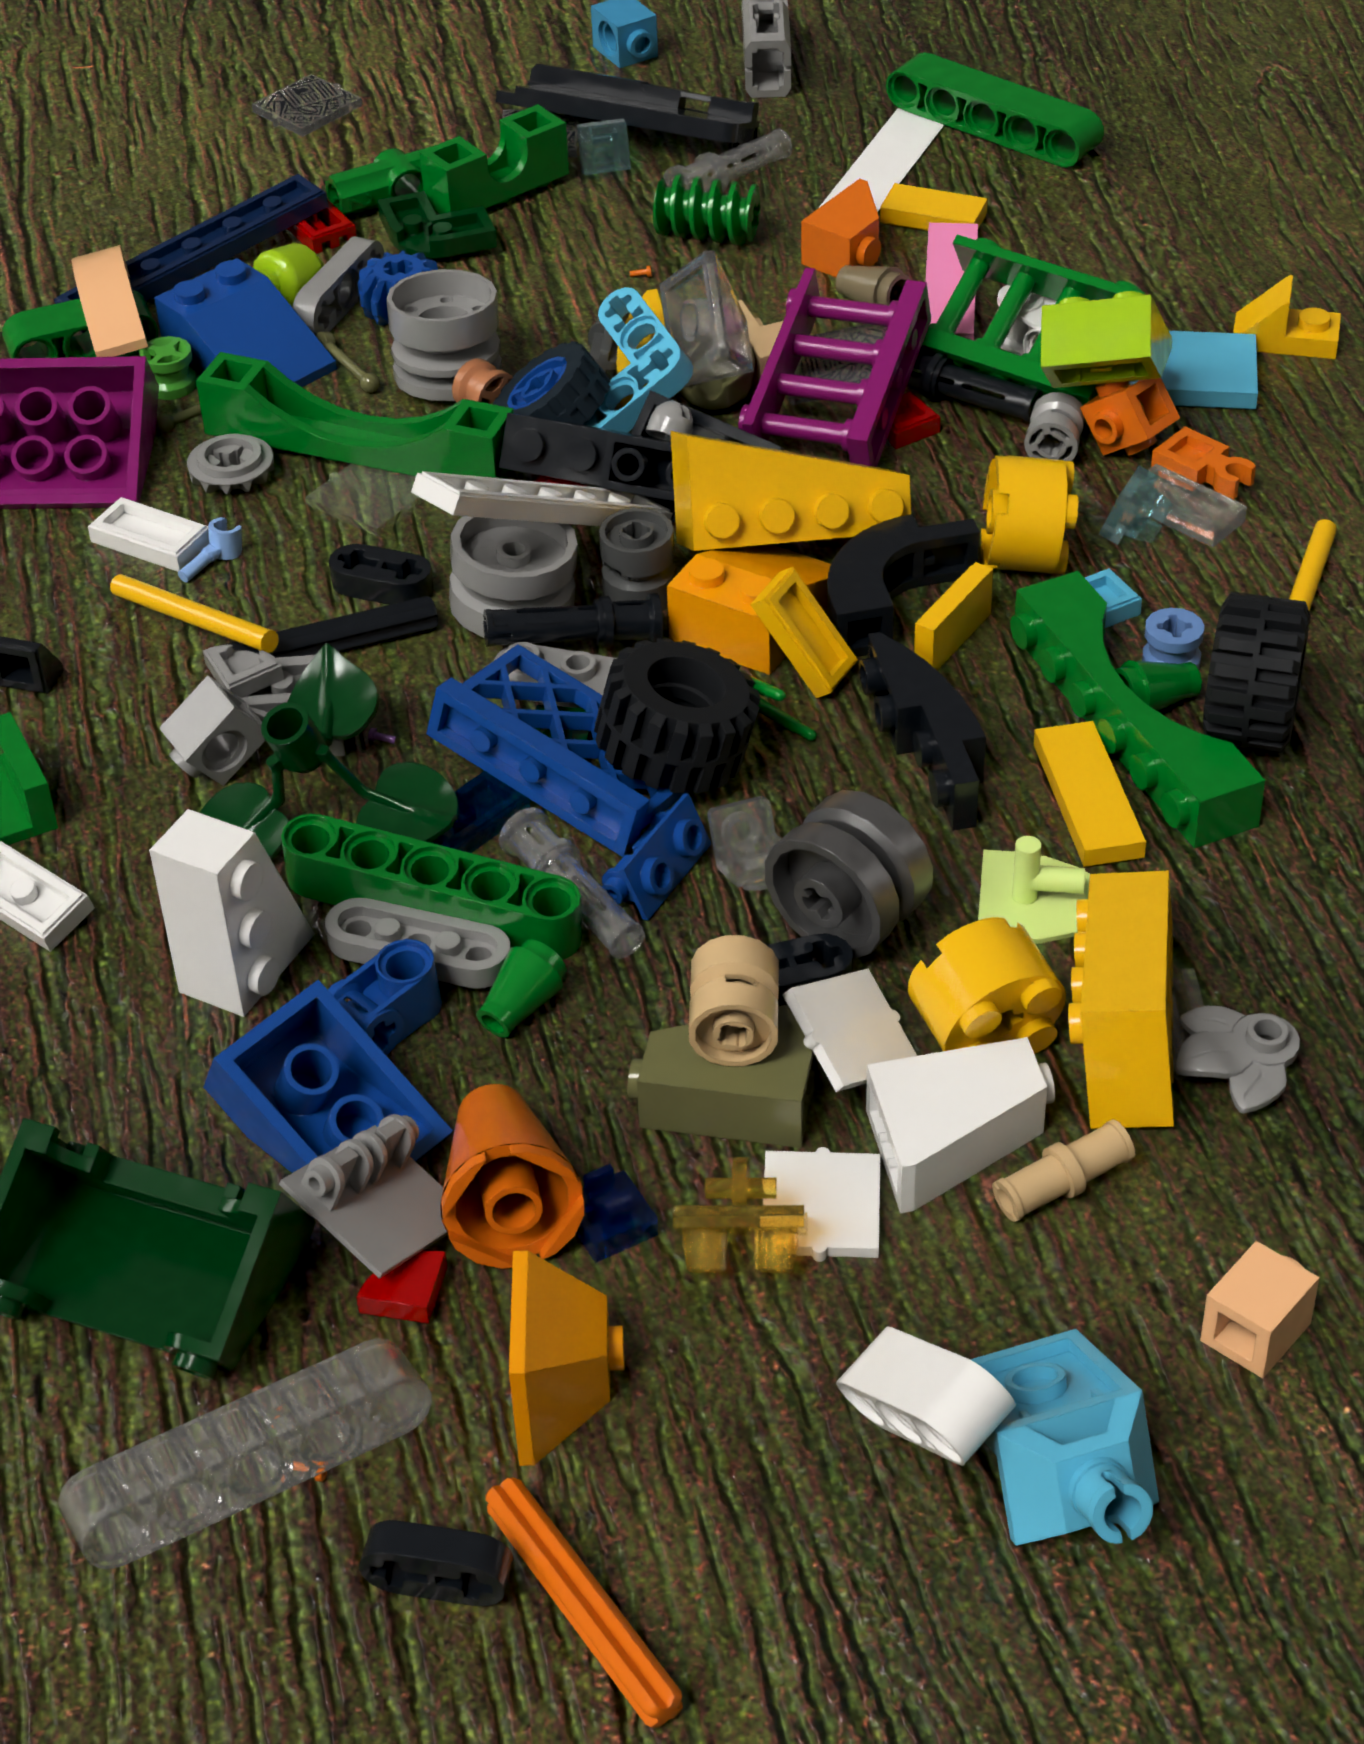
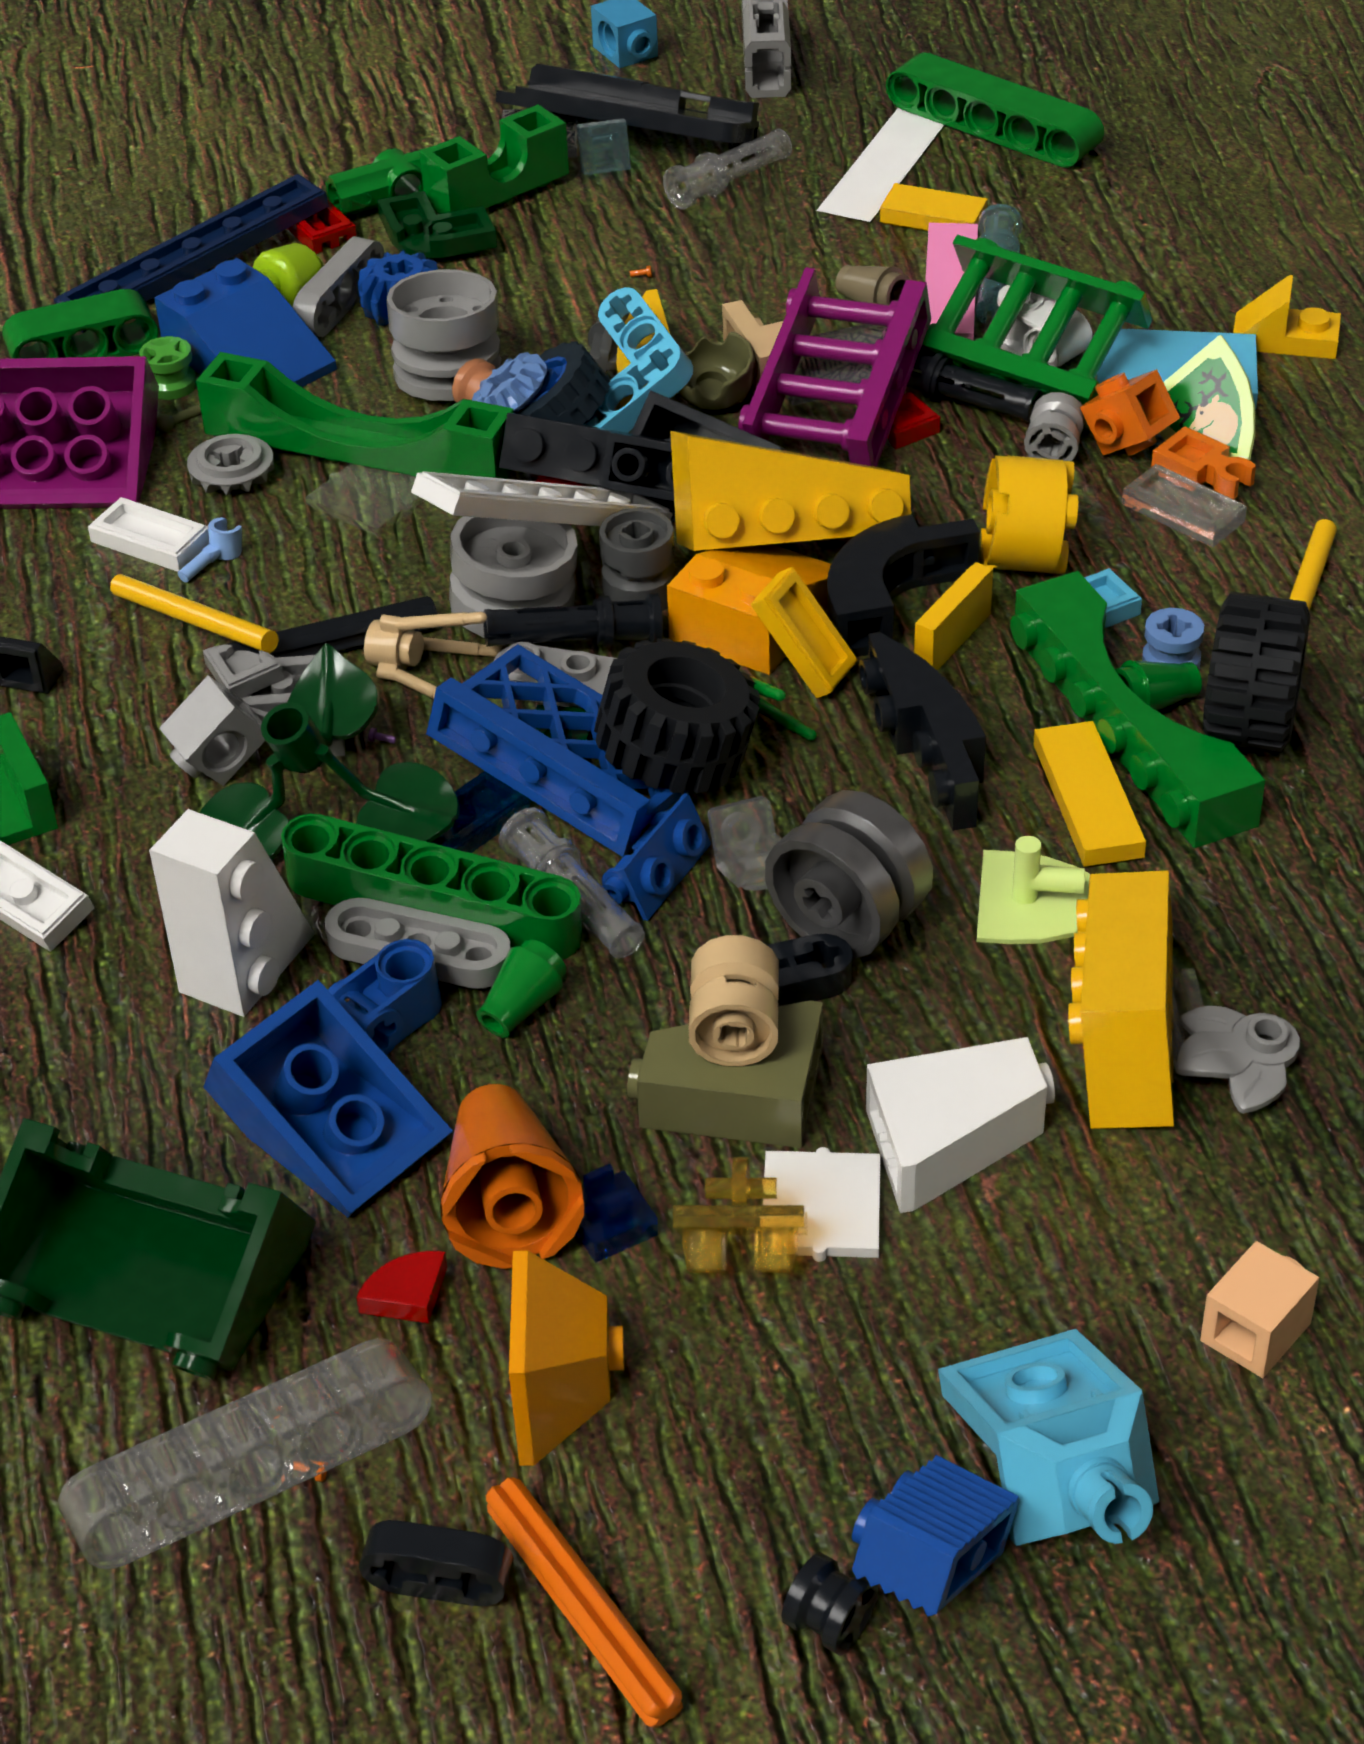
light nougat slope [71,245,148,357] -> none
clear piece [252,74,362,137] -> none
light grey hinge [279,1114,448,1279] -> none
olive hinge [316,332,380,393] -> none
black beam [329,544,434,605] -> none
light grey hinge [645,400,693,441] -> none
green piece [653,173,761,246] -> none
clear slope [659,251,754,387] -> none
white piece [783,968,917,1092] -> none
orange slope [801,178,881,277] -> none
white beam [836,1326,1016,1466] -> none
yellow brick [908,917,1066,1054] -> none
tan pin [992,1119,1135,1222] -> none
lime slope [1041,291,1172,388] -> none
clear light blue tile [1099,465,1173,545] -> none
none -> tan plant [364,612,502,699]
none -> medium blue gear [472,352,547,413]
none -> black wheel [781,1552,879,1656]
none -> blue brick [852,1455,1020,1617]
none -> clear light blue pin [975,204,1023,324]
none -> shield [1141,335,1255,460]

